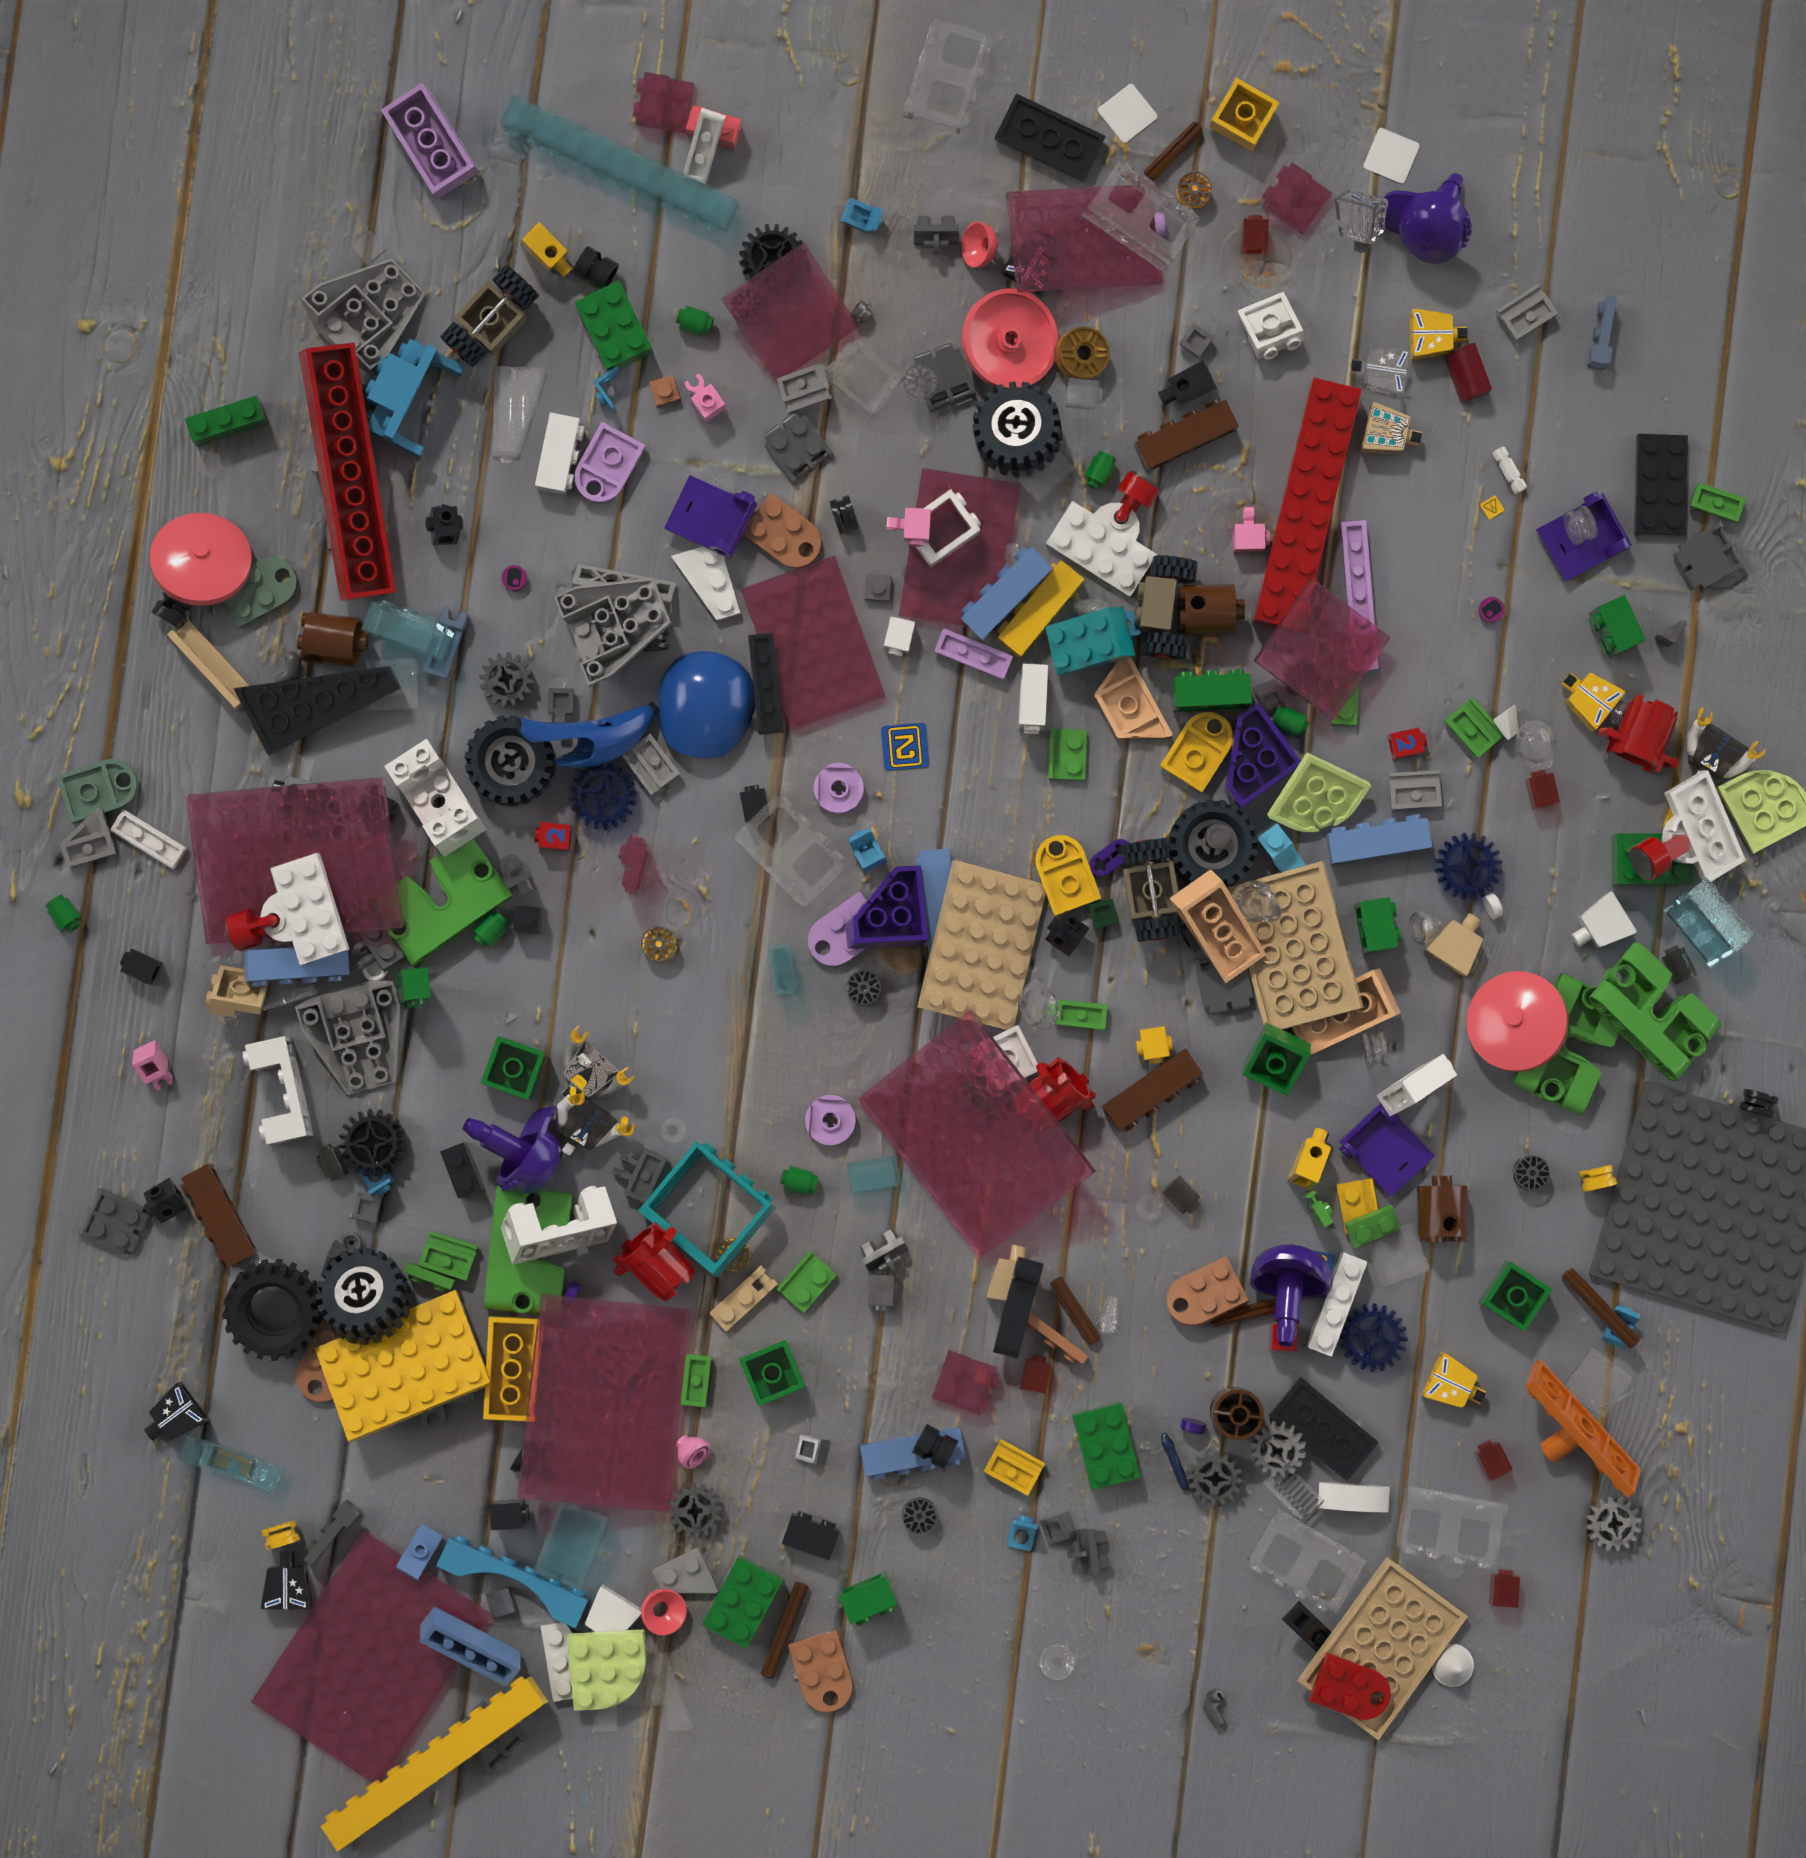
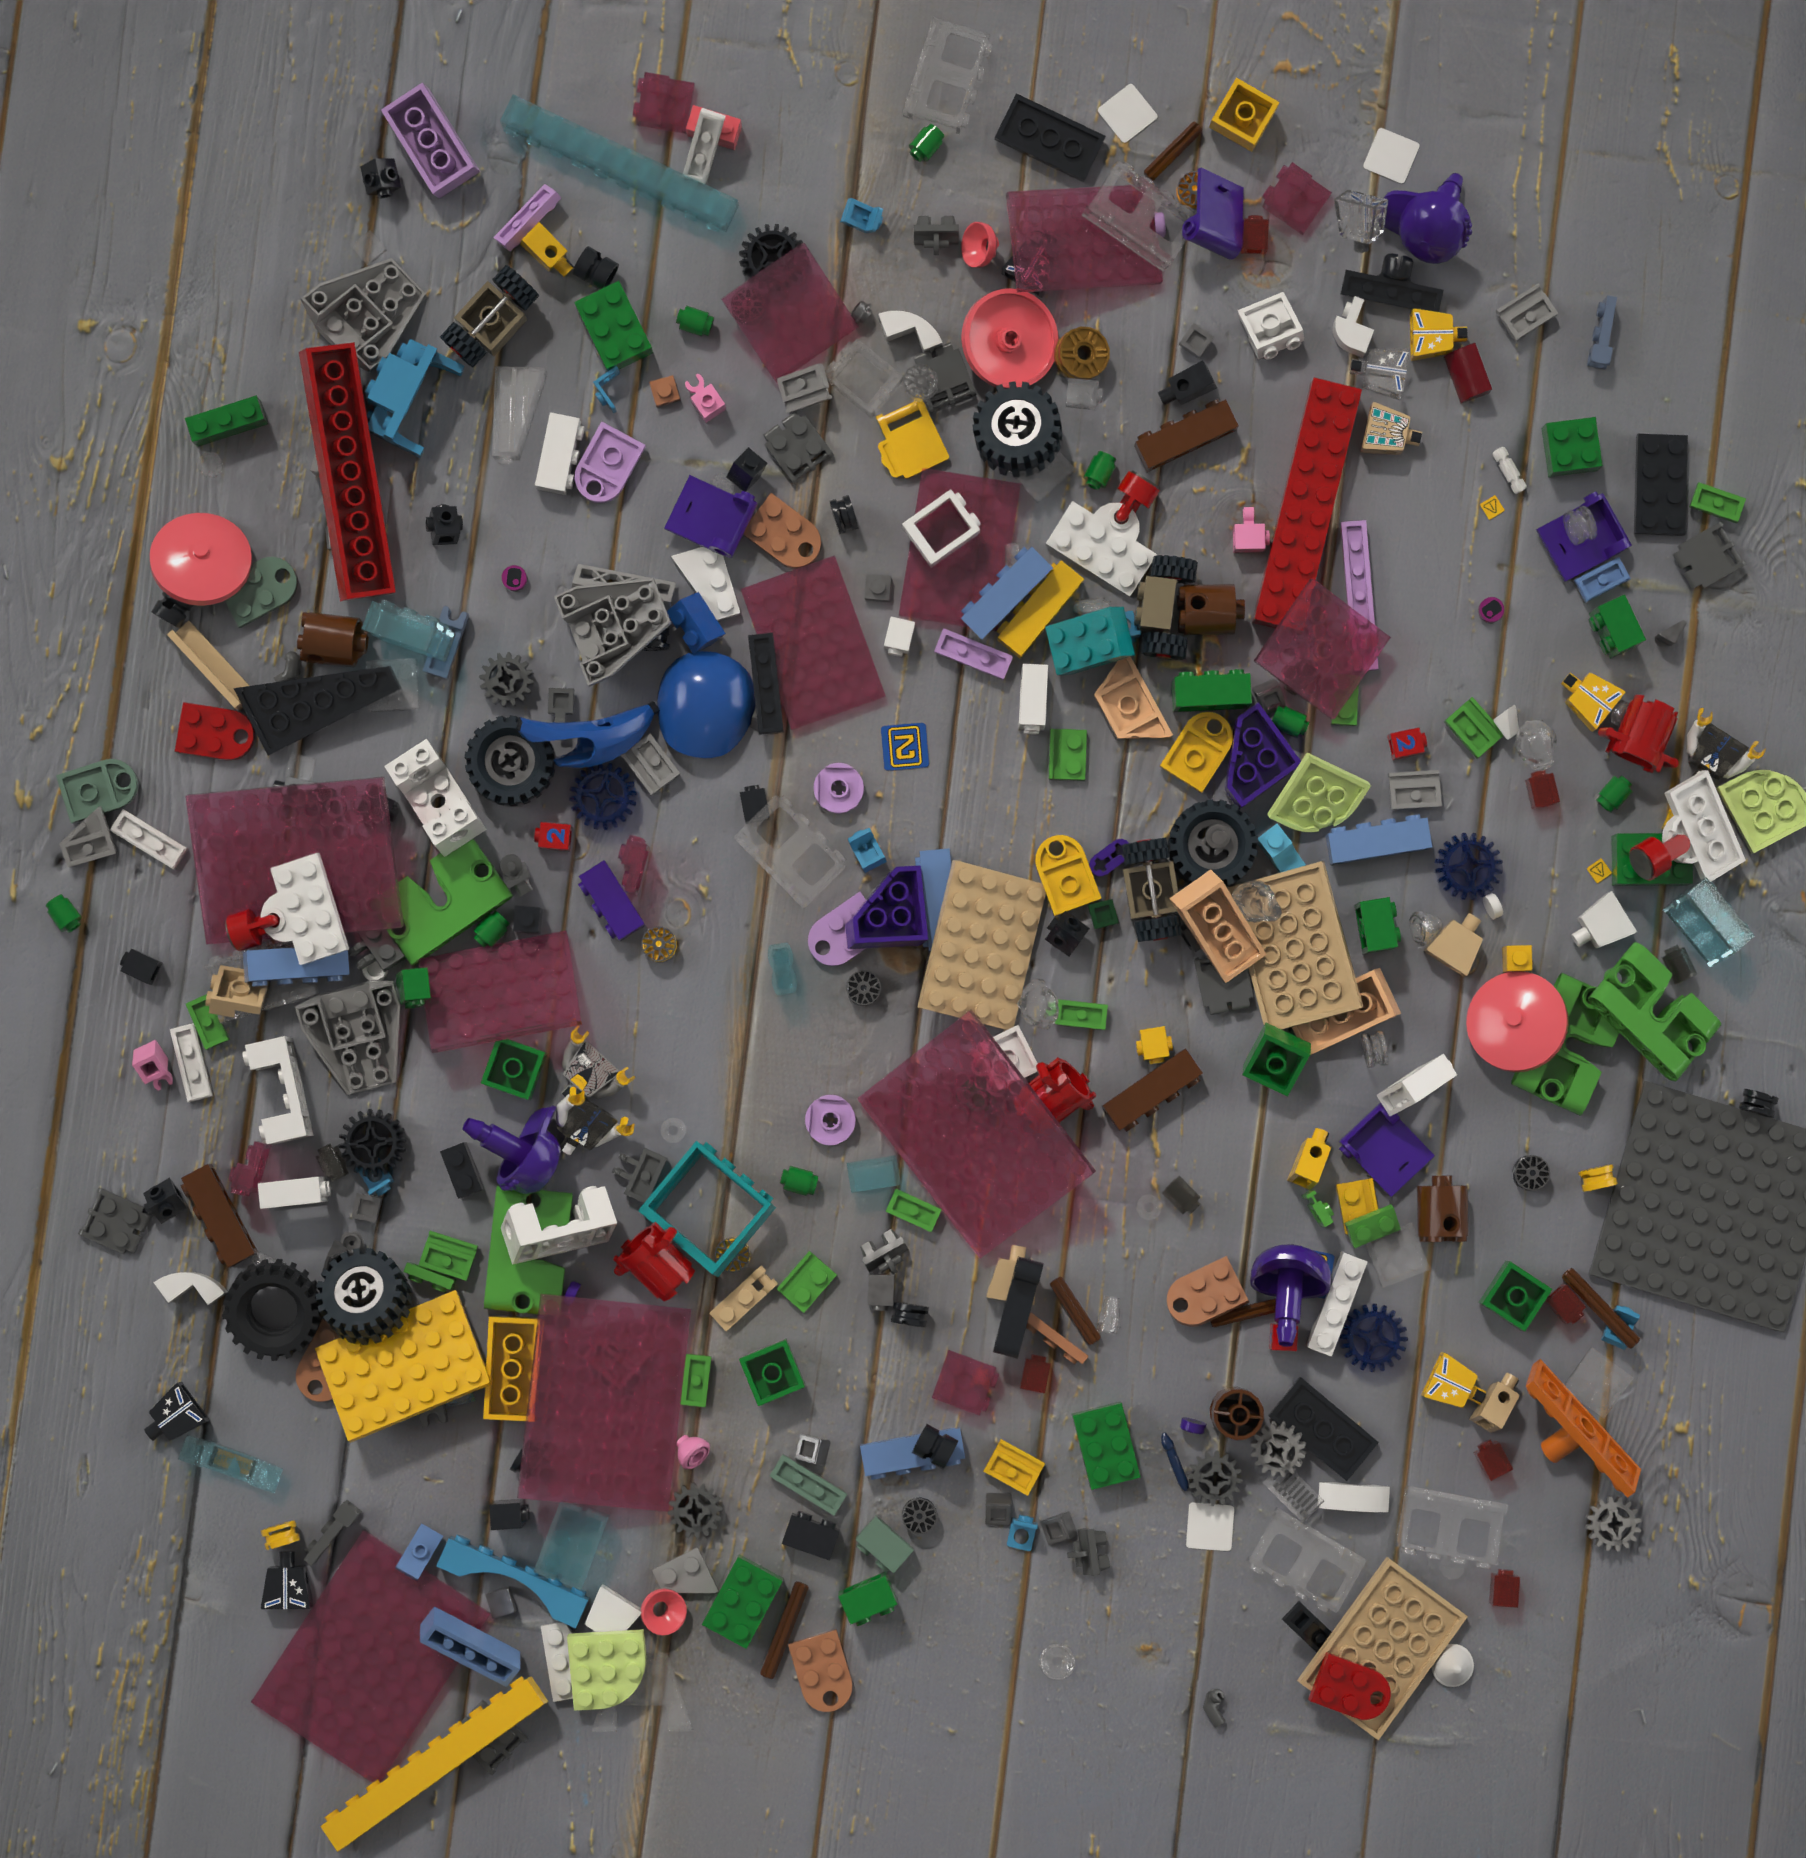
bright pink brick [887,508,931,547] -> none
none -> white brick [153,1272,228,1305]
none -> white tile [170,1023,213,1103]
none -> red plate [175,702,255,760]
none -> bright green plate [186,994,230,1050]
none -> clear pink plate [229,1141,272,1196]
none -> white window [258,1177,331,1209]
none -> black brick [360,158,401,199]
none -> clear pink plate [418,930,582,1053]
none -> lavender plate [493,184,561,252]
none -> dark purple brick [578,860,646,941]
none -> blue brick [667,592,726,654]
none -> black brick [726,447,767,492]
none -> sand green plate [770,1454,848,1516]
none -> sand green brick [855,1515,914,1573]
none -> yellow piece [875,396,949,479]
none -> white brick [878,311,943,353]
none -> bright green plate [885,1189,942,1232]
none -> black wheel [891,1302,929,1327]
none -> green brick [909,124,945,162]
none -> flat silver slope [985,1493,1011,1525]
none -> dark purple door [1182,167,1244,260]
none -> white sticker [1186,1502,1234,1551]
none -> white brick [1333,296,1374,358]
none -> black plate [1340,253,1444,312]
none -> tan torso [1469,1373,1520,1433]
none -> yellow brick [1502,945,1532,972]
none -> green brick [1541,417,1603,477]
none -> clear red brick [1545,1284,1586,1324]
none -> medium blue plate [1574,557,1631,603]
none -> yellow sticker [1587,858,1612,883]
none -> green brick [1596,775,1633,813]

